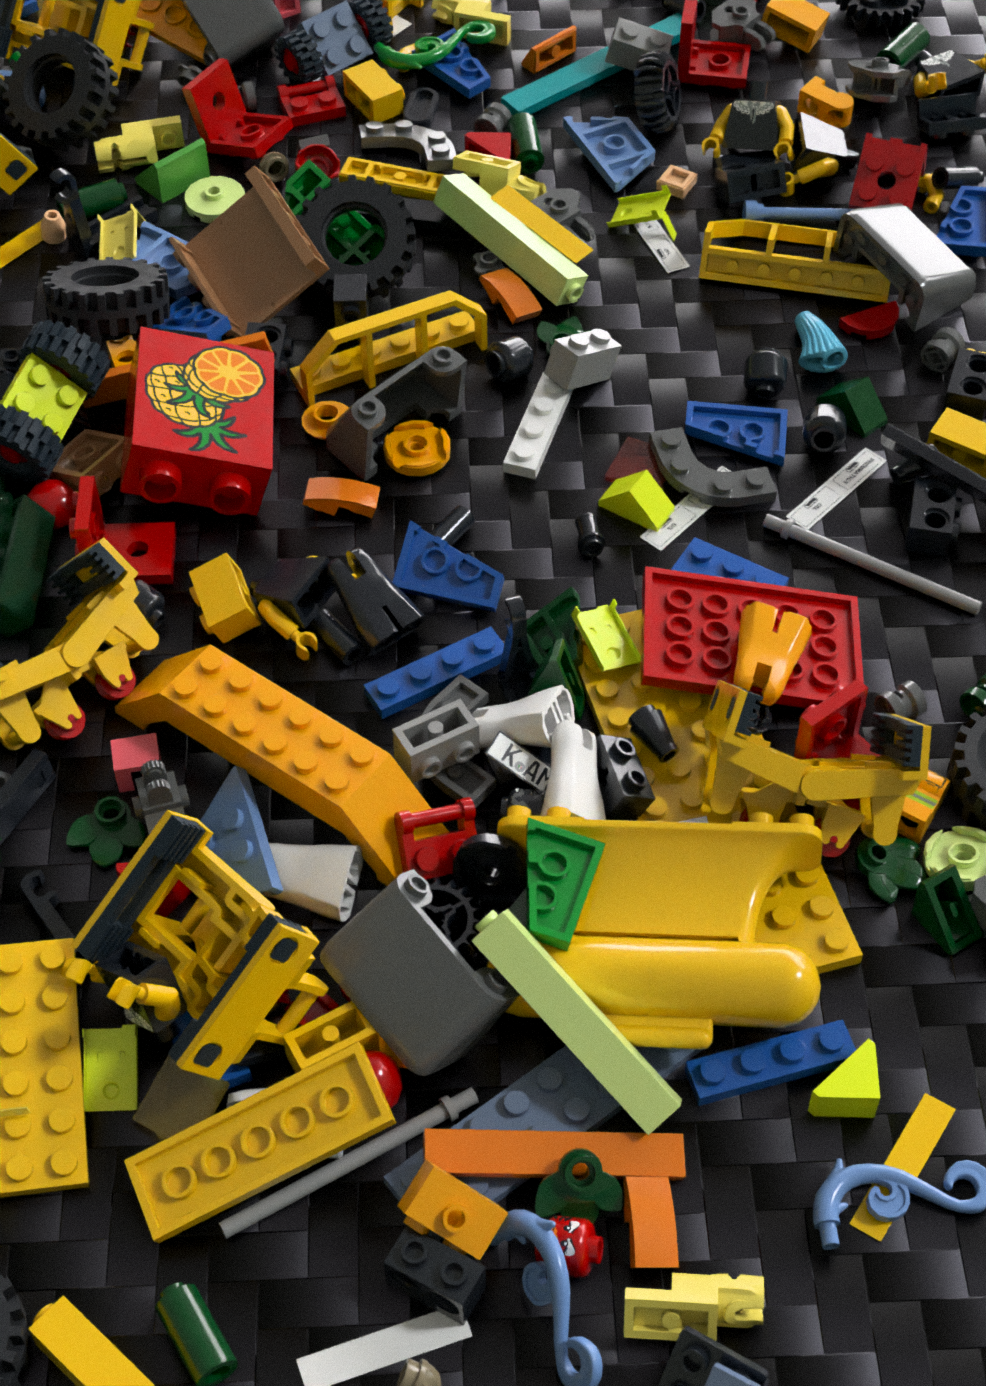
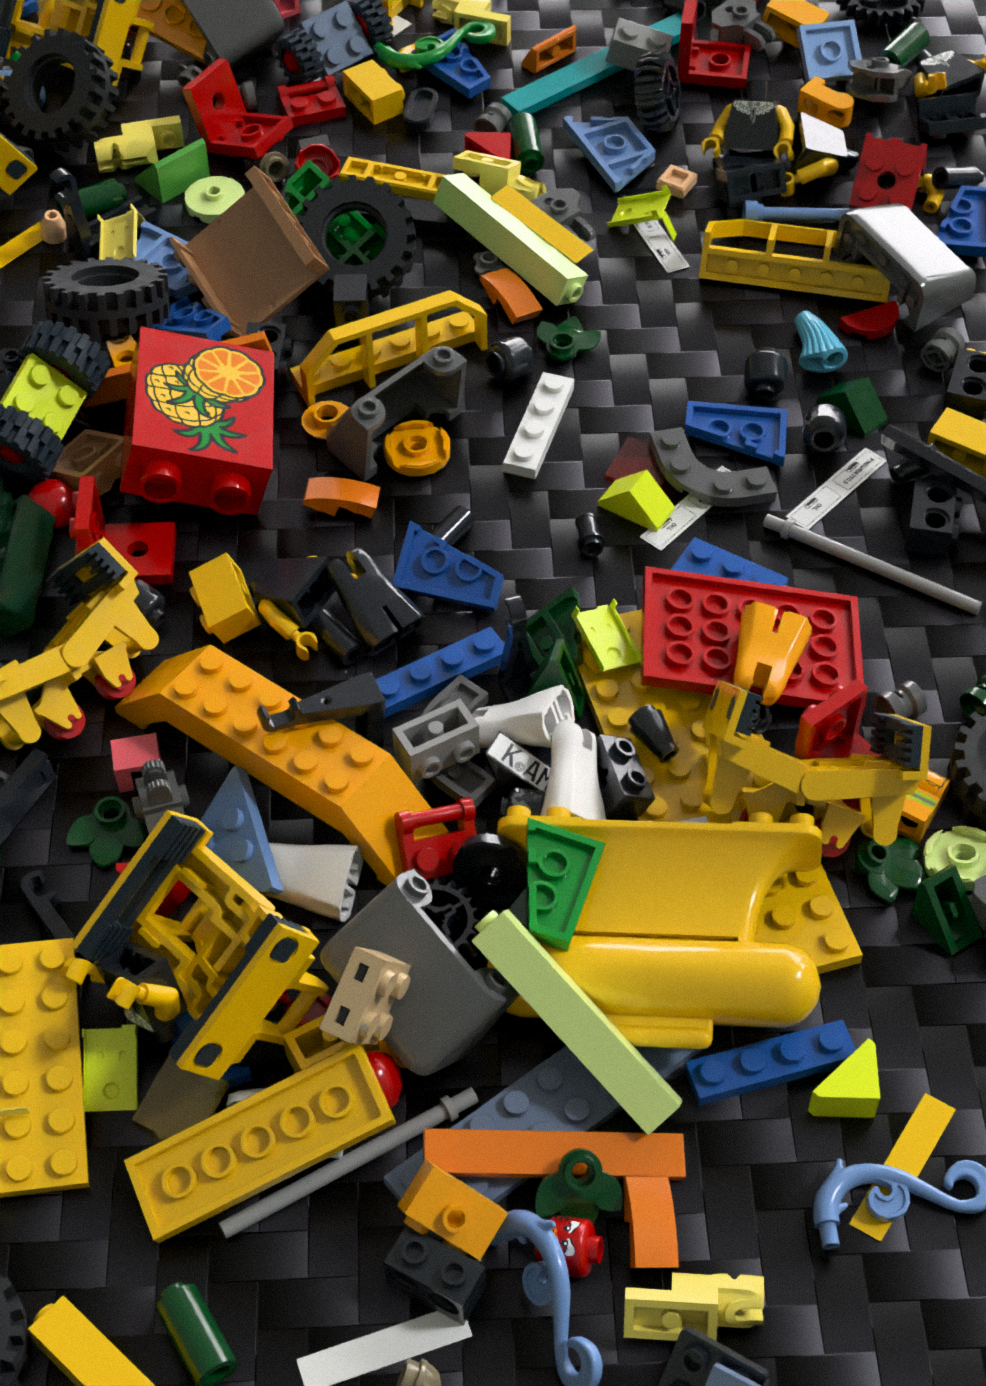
dark grey plate [358,120,456,172] -> none
light grey brick [544,329,622,390] -> none
none -> black hinge [257,672,385,749]
none -> tan piece [319,946,411,1045]
none -> light blue plate [796,19,862,84]

